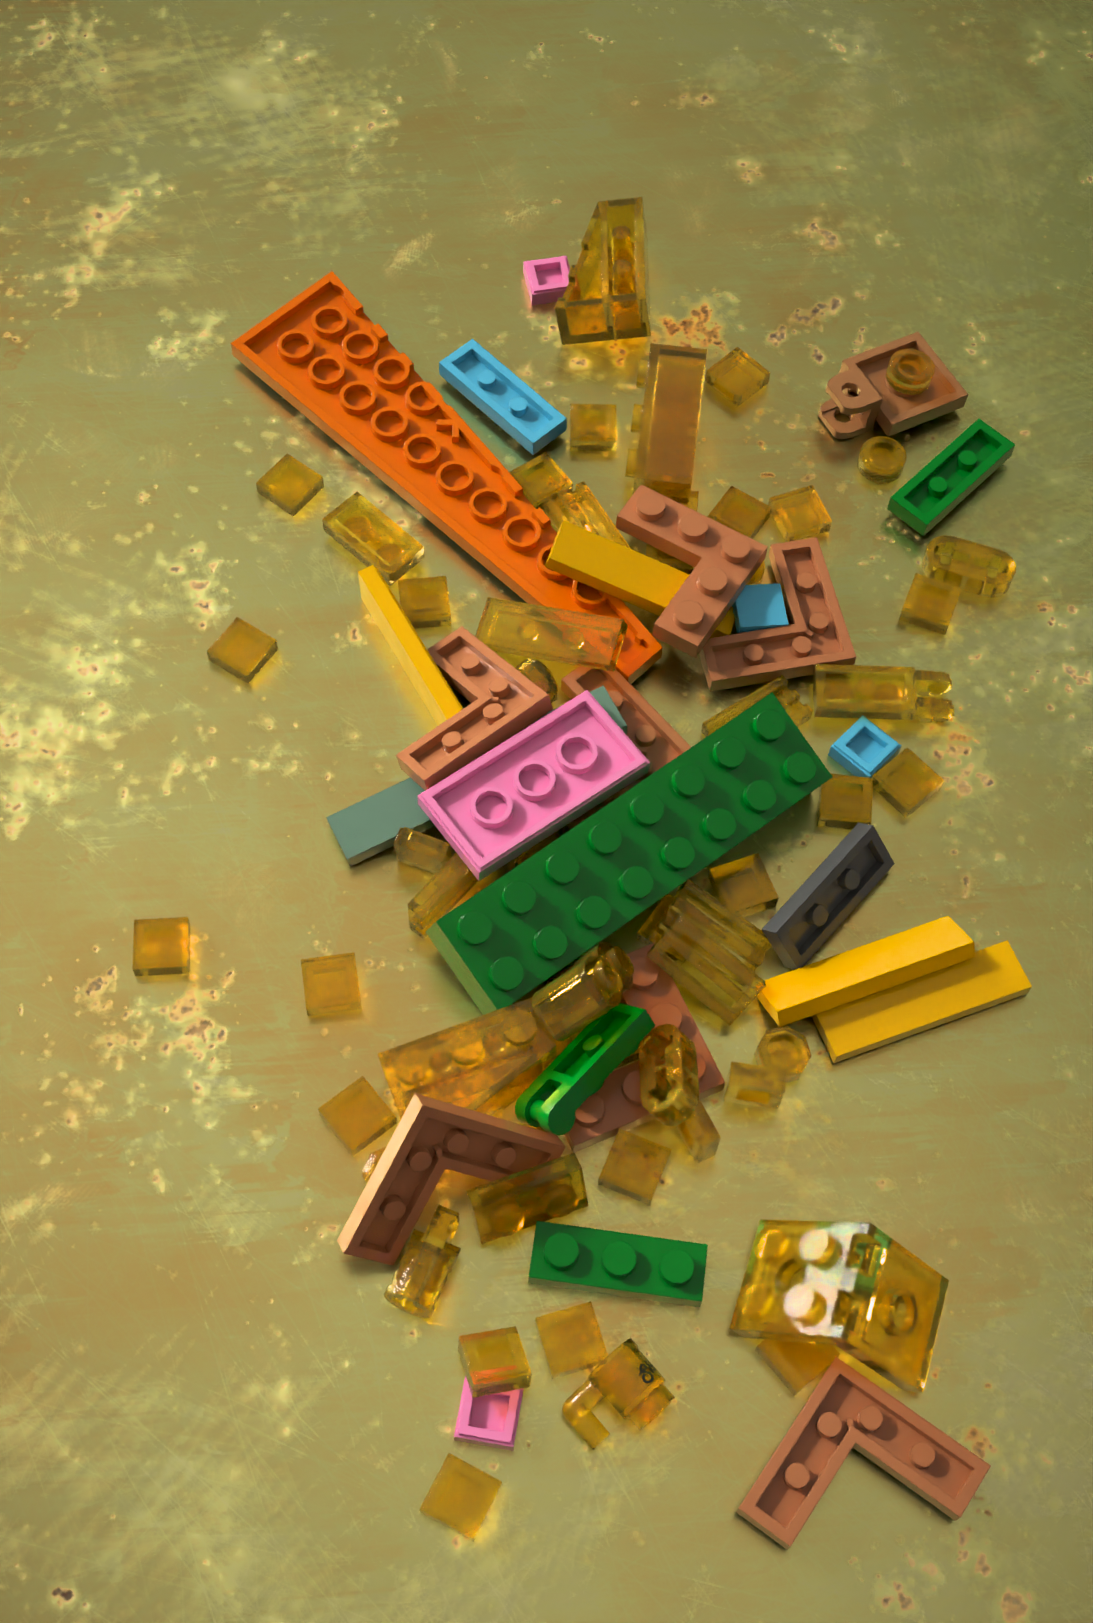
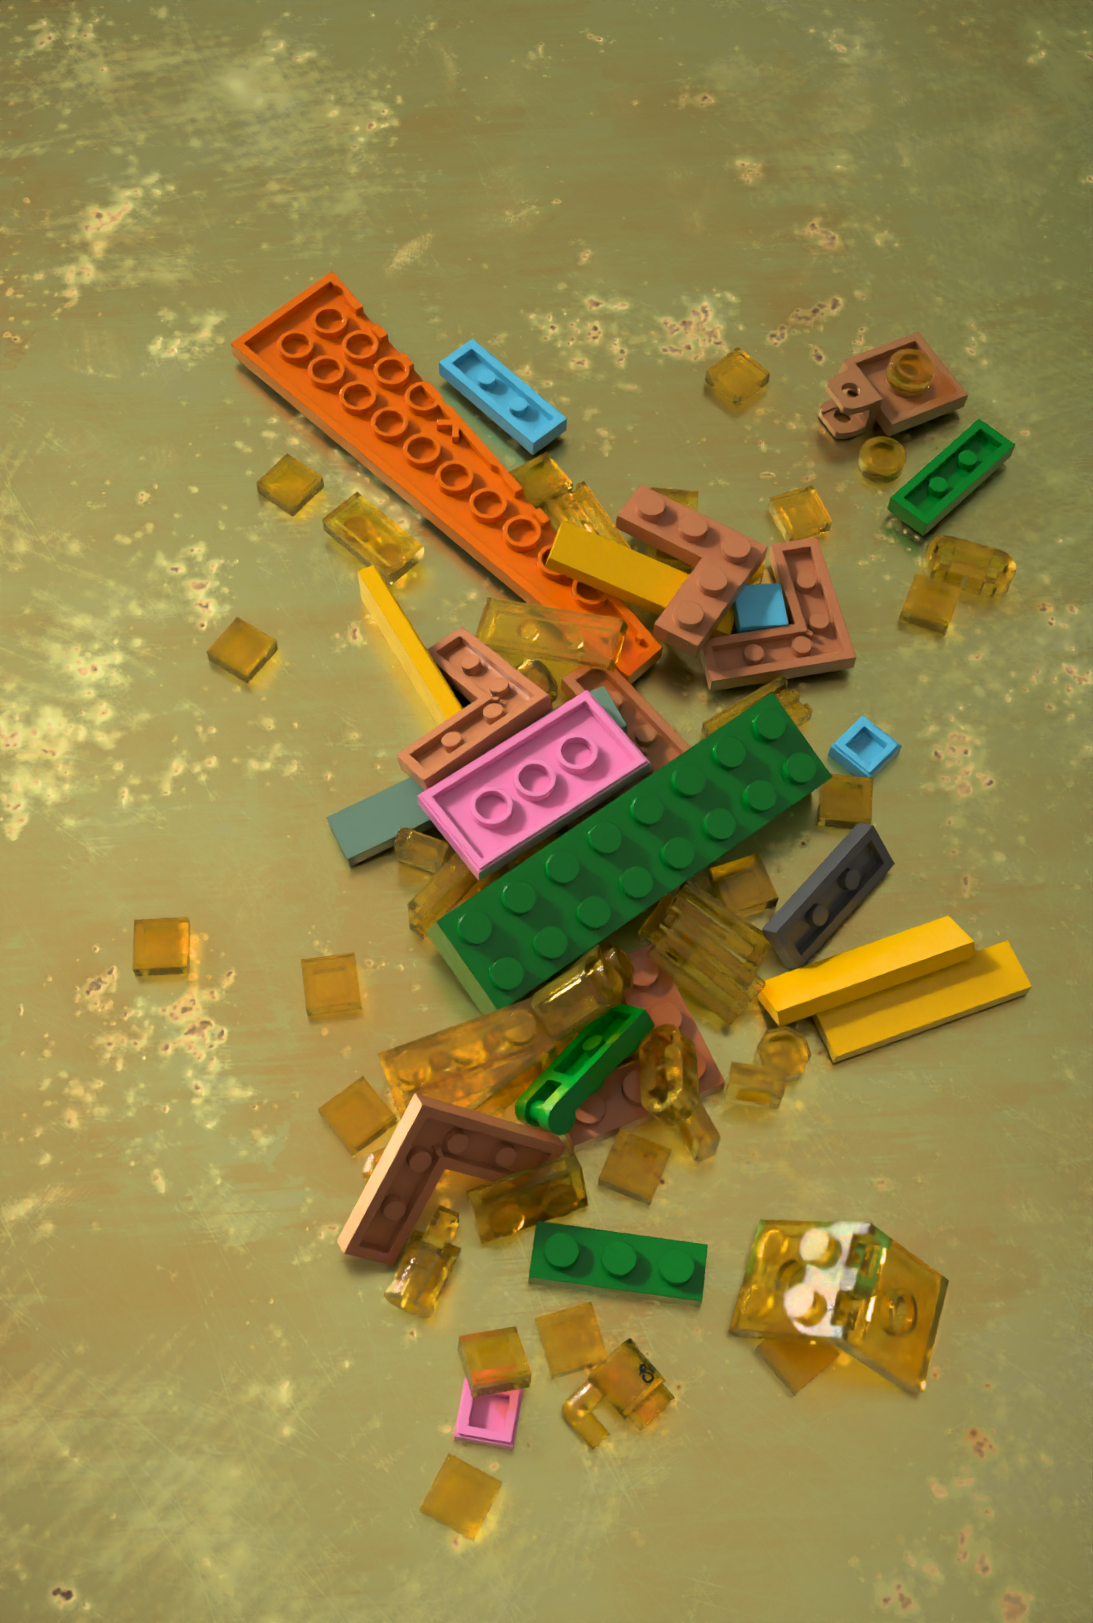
clear yellow tile [398,576,451,629] -> none
bright pink tile [523,256,576,305] -> none
clear yellow wedge [555,197,651,345] -> none
clear yellow tile [570,404,617,451] -> none
clear yellow wedge [625,343,707,500] -> none
clear yellow tile [707,485,772,539] -> none
nougat plate [736,1357,991,1550] -> none
clear yellow hinge [812,664,955,723] -> none
clear yellow tile [869,747,944,818] -> none

